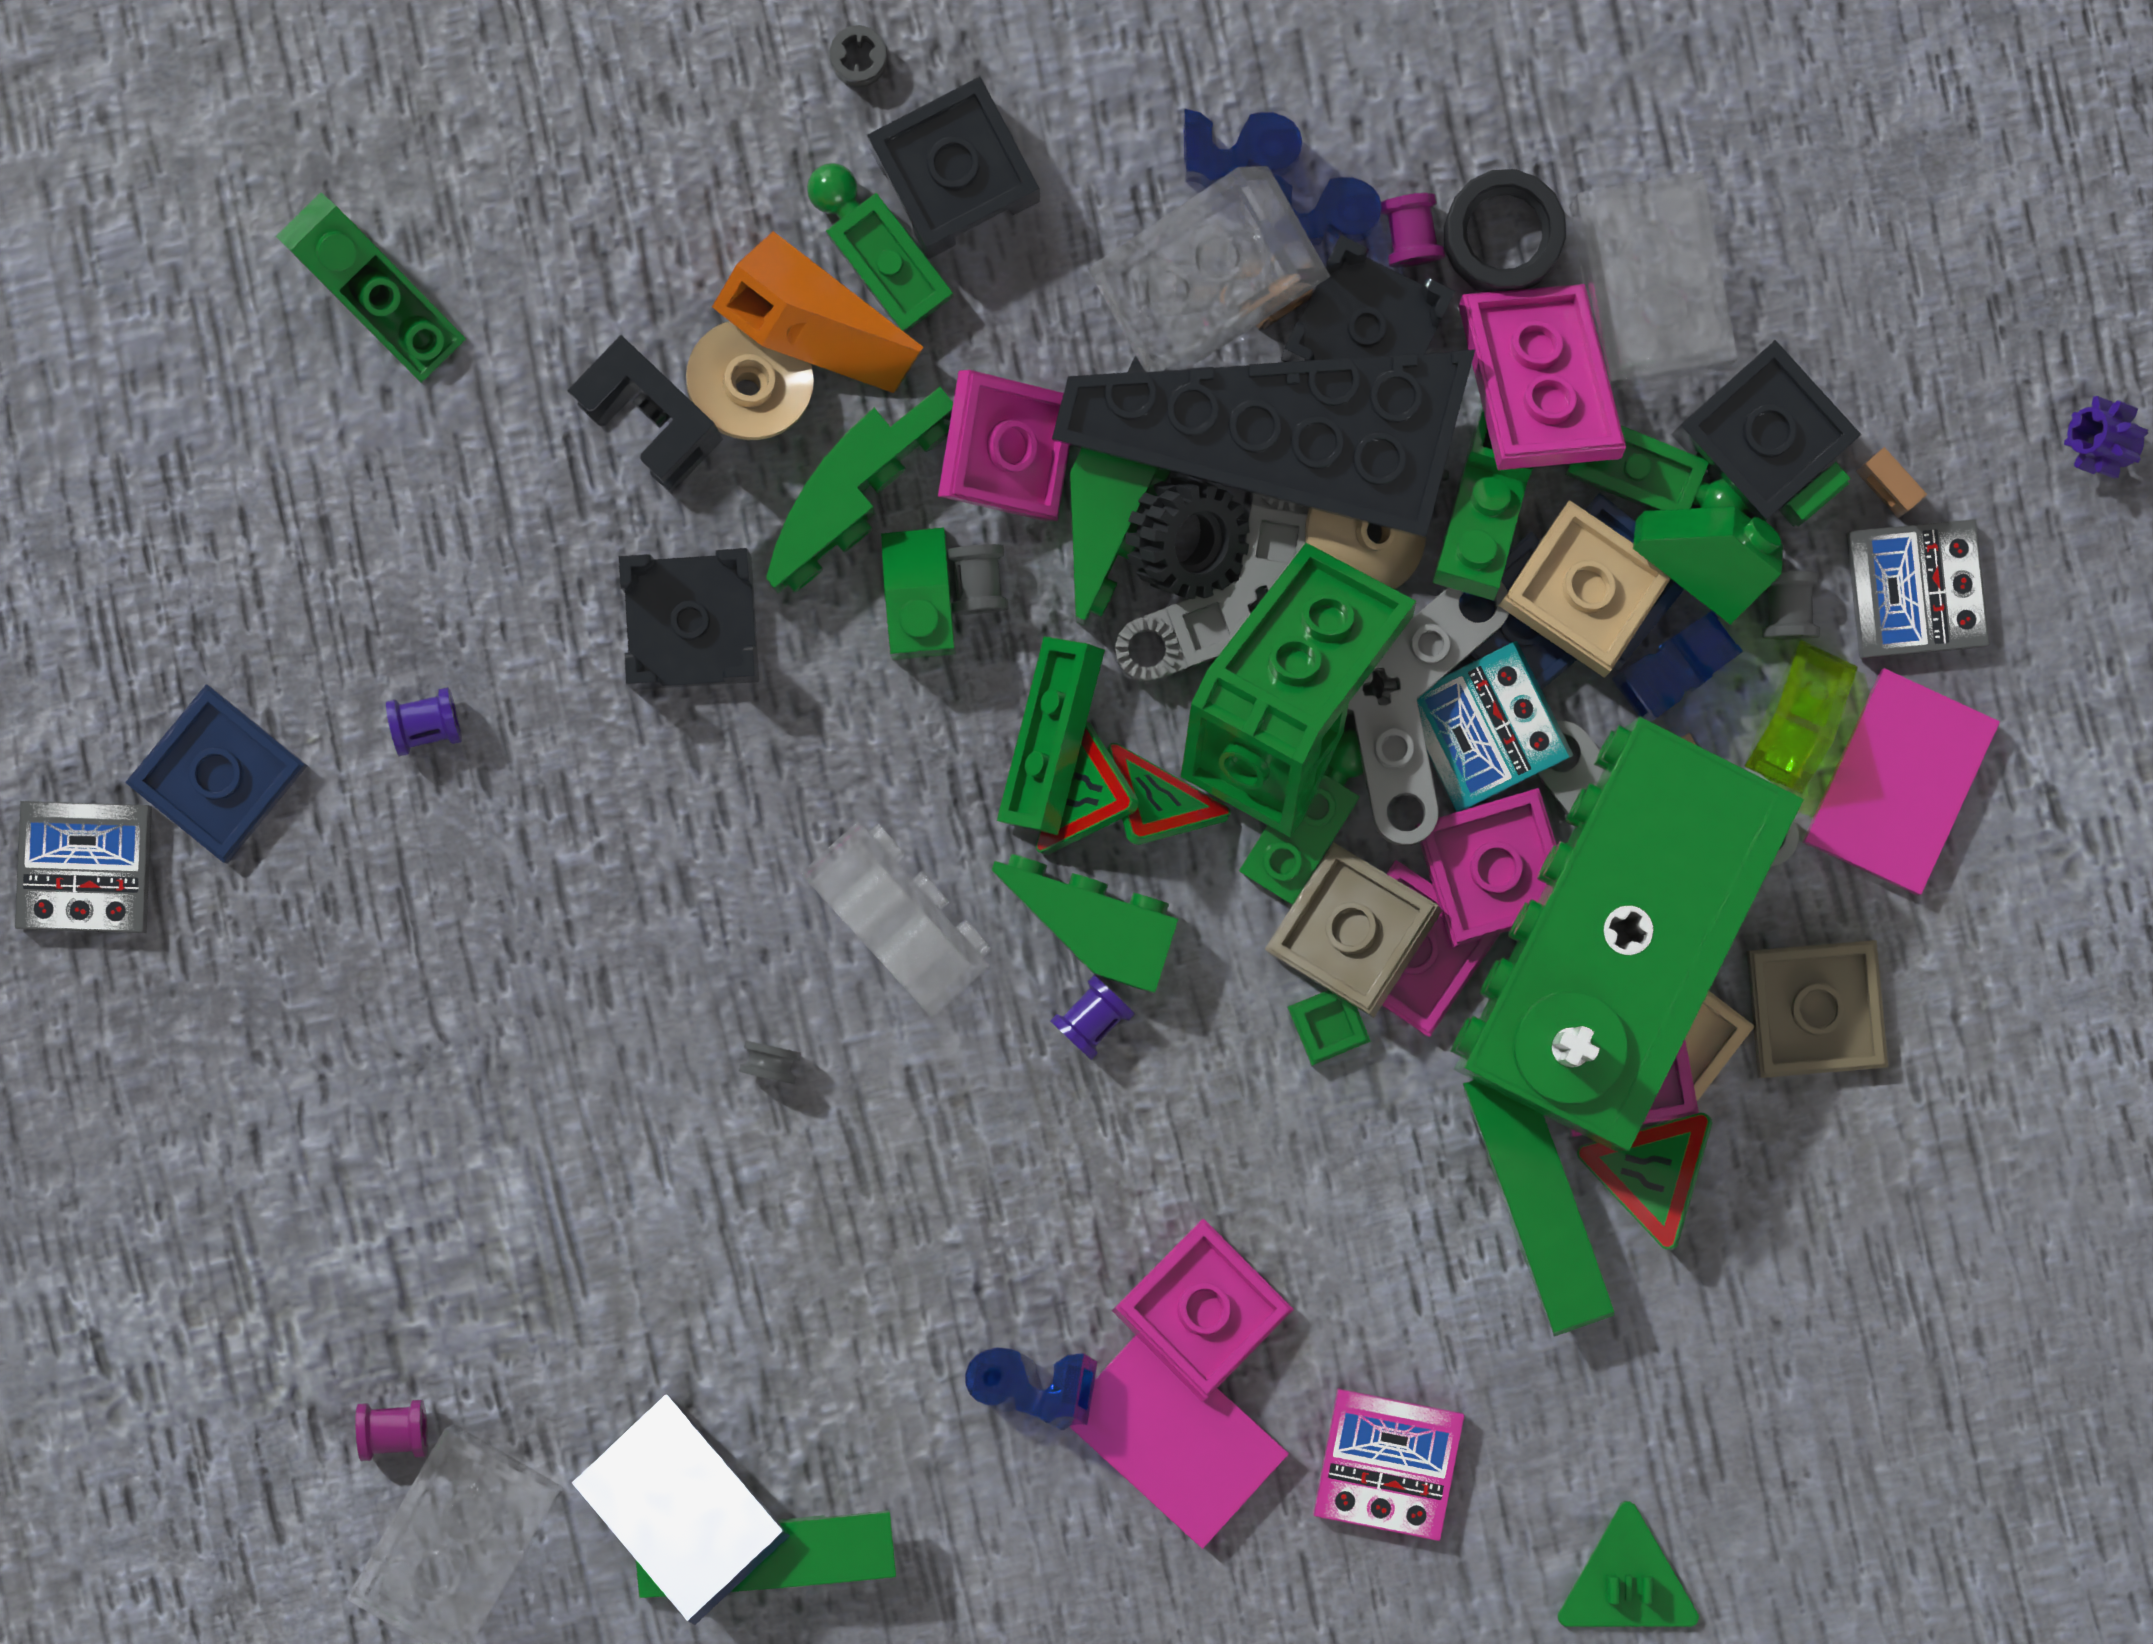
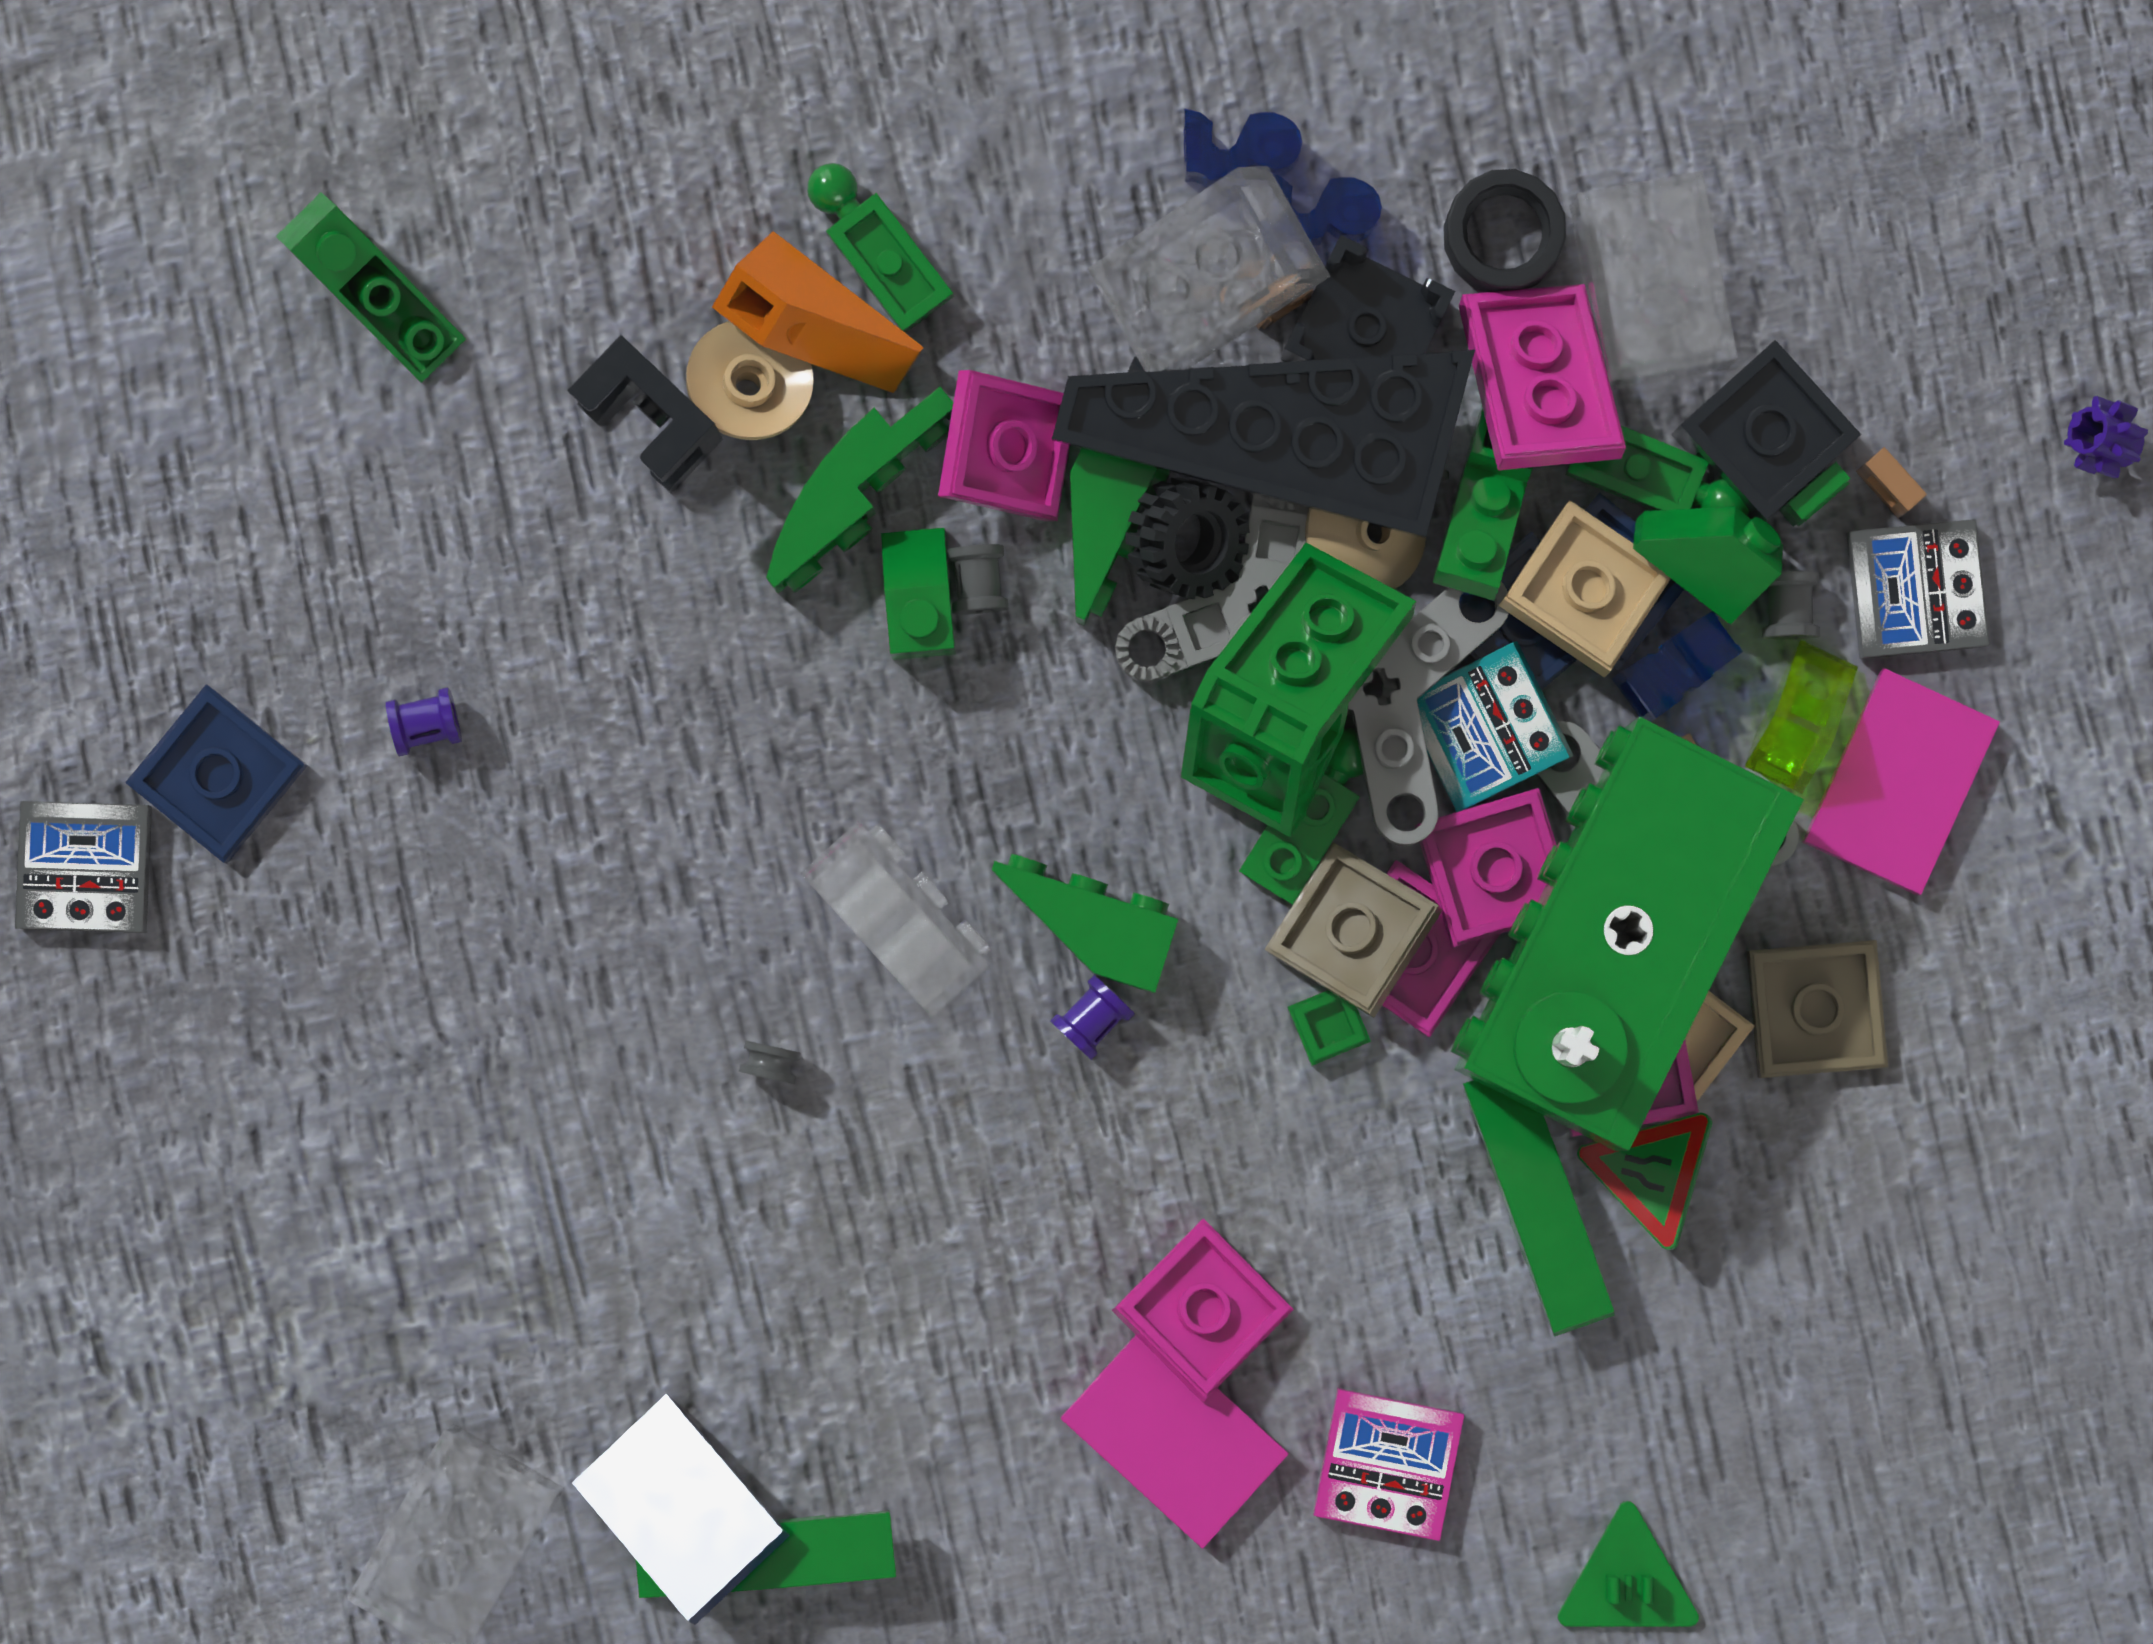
magenta bush [355,1399,428,1461] -> none
black panel [618,548,759,690] -> none
dark grey bush [829,25,887,87] -> none
black panel [867,76,1040,260] -> none
clear blue leg [965,1347,1098,1431] -> none
green plate [997,636,1105,835] -> none
piece [1036,722,1139,855] -> none
piece [1107,743,1231,845] -> none
magenta bush [1379,193,1445,268] -> none

